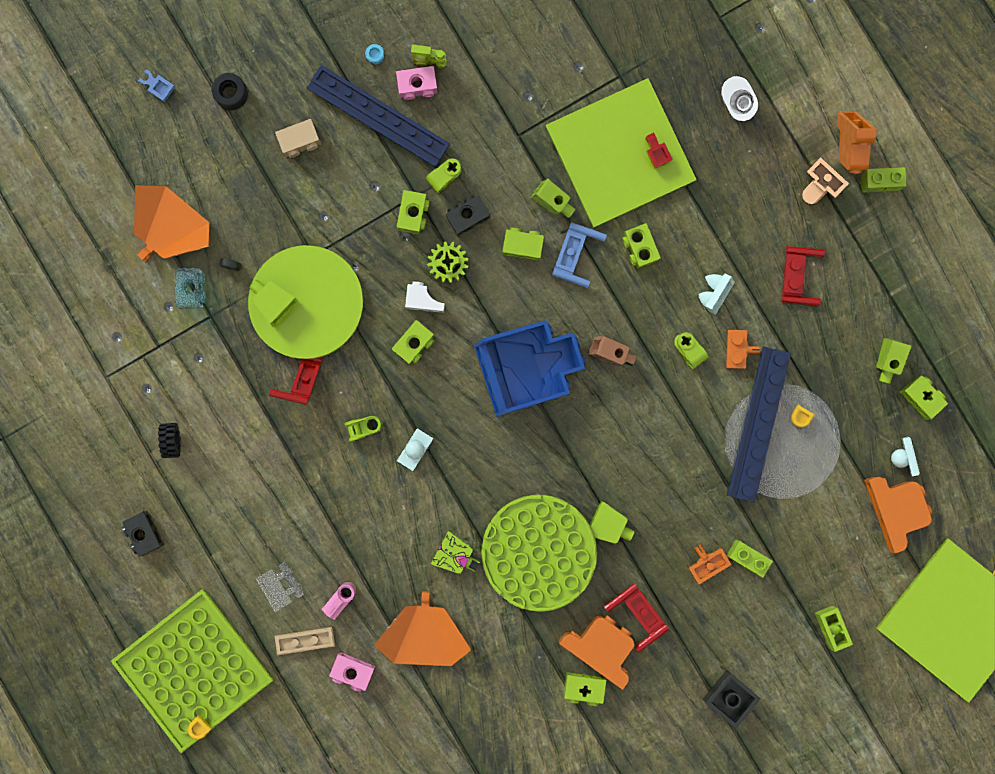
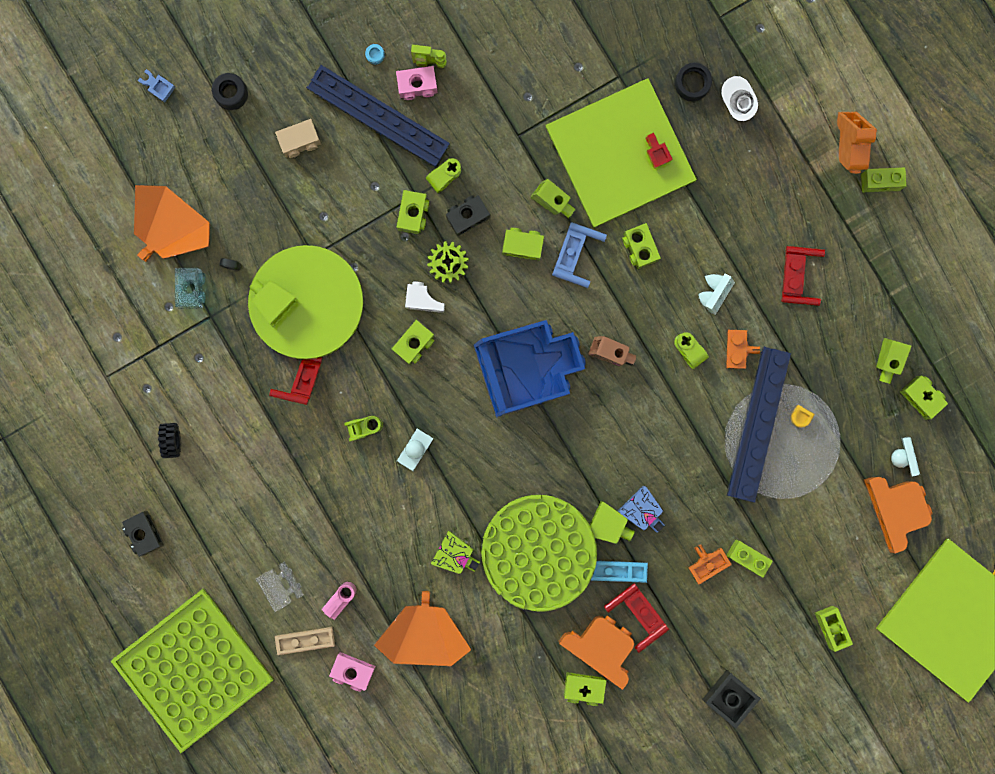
yellow tile [188,715,213,739] -> none
light nougat brick [802,157,849,204] -> none
none -> medium azure plate [591,561,648,583]
none -> medium blue torso [617,486,665,533]
none -> black tyre [675,62,712,101]

